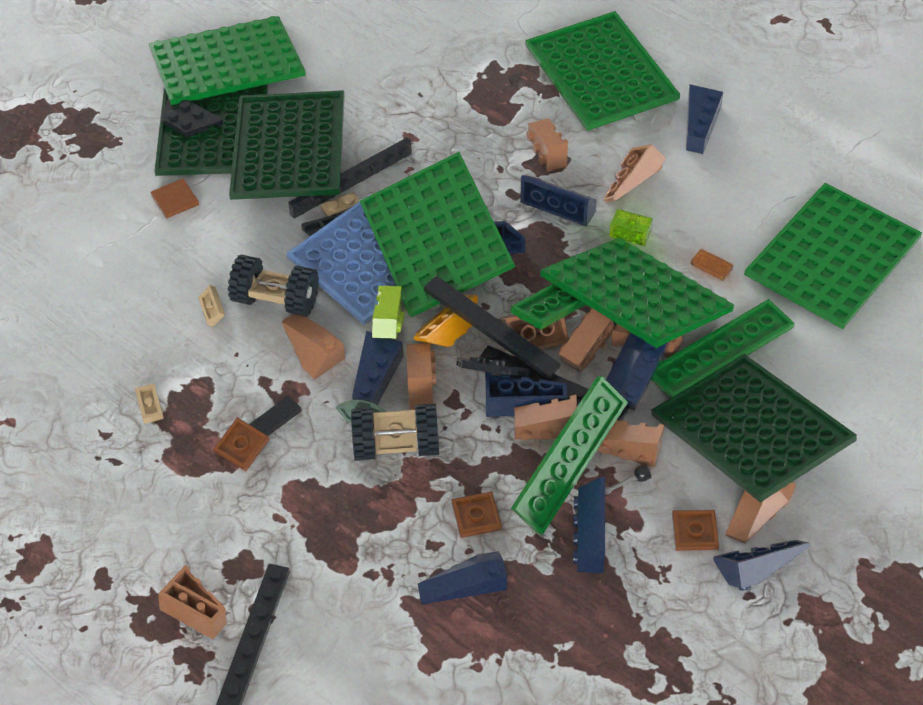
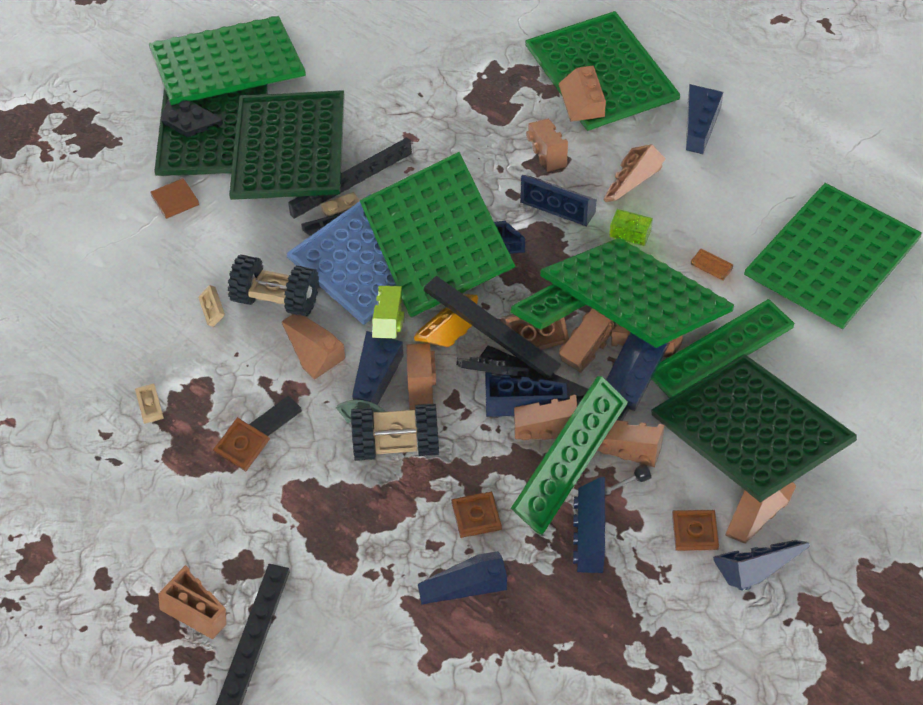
none -> nougat slope [559,66,606,122]

